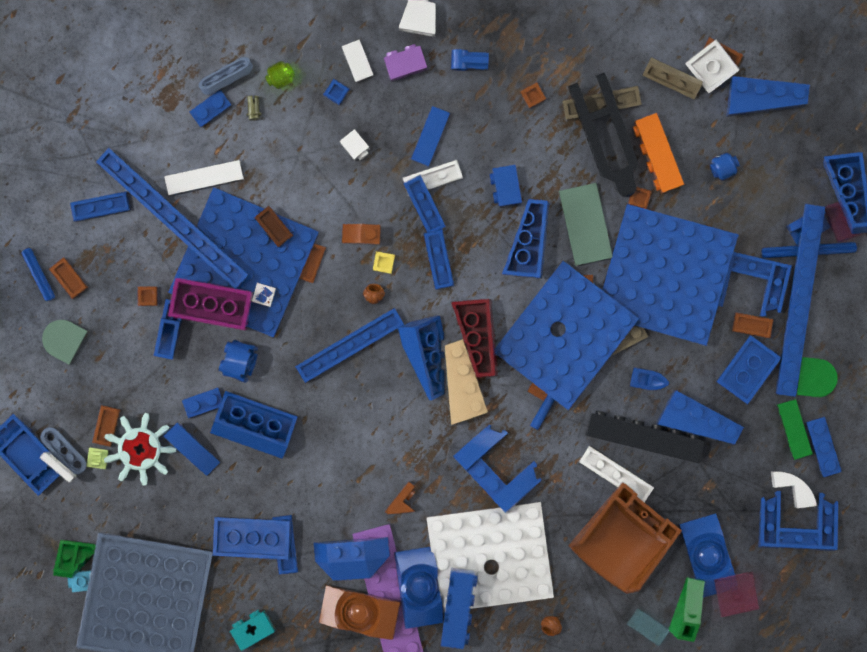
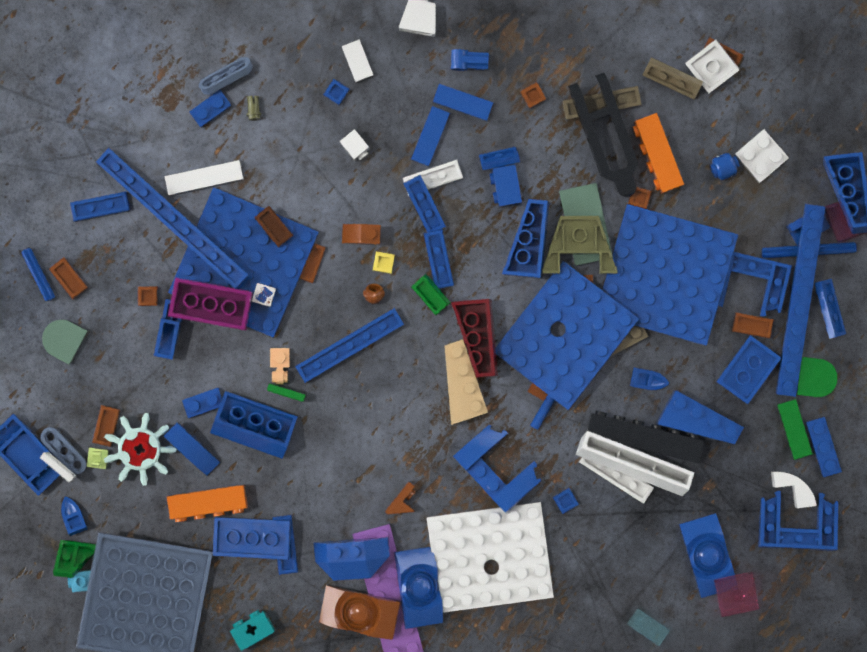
blue brick [219,339,258,383] -> none
clear neon green head [265,61,295,89] -> none
medium lavender brick [384,44,427,82] -> none
blue wedge [398,315,445,400] -> none
blue wedge [441,568,478,649] -> none
dark orange piece [541,616,562,636] -> none
dark orange windscreen [568,482,682,594] -> none
green slope [669,577,705,642] -> none
blue wedge [726,76,810,117] -> none
none -> blue plate [61,497,88,536]
none -> orange brick [167,484,248,522]
none -> green tile [267,383,306,402]
none -> light nougat plate [270,348,290,385]
none -> green tile [411,274,451,315]
none -> blue tile [433,84,493,121]
none -> blue plate [479,147,520,170]
none -> olive wing [542,216,618,274]
none -> blue tile [553,488,579,514]
none -> white brick [576,431,694,496]
none -> white plate [734,129,789,183]
none -> blue plate [815,279,846,339]

